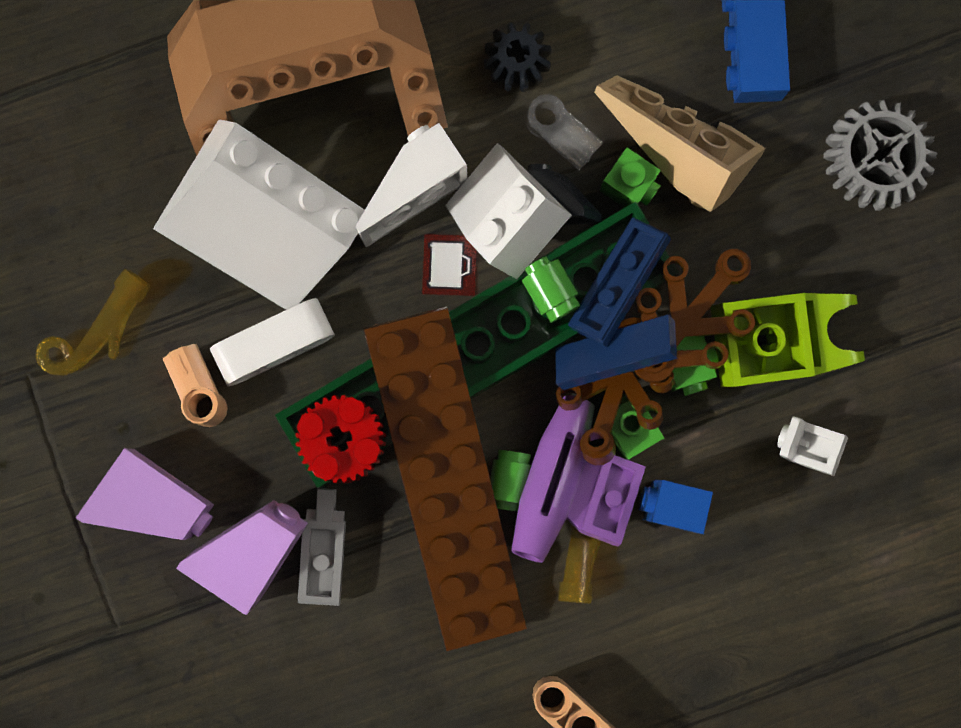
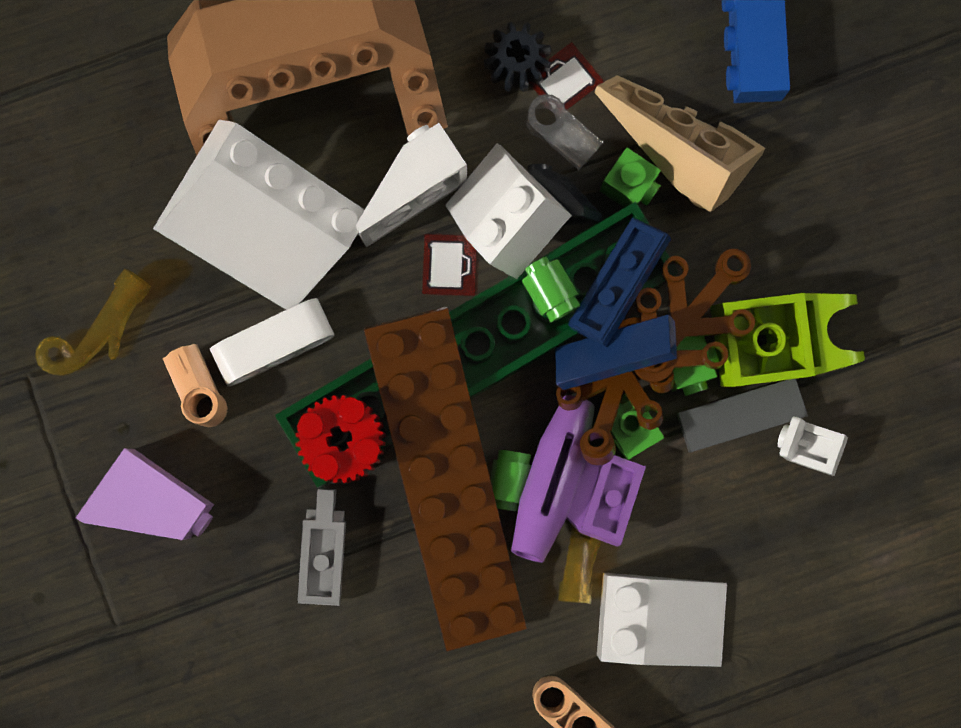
lavender slope [176,500,308,615] -> none
blue brick [639,480,713,534] -> none
light grey gear [823,100,937,211] -> none
none -> sticker [528,42,604,117]
none -> white slope [597,573,727,667]
none -> dark grey tile [677,379,808,453]

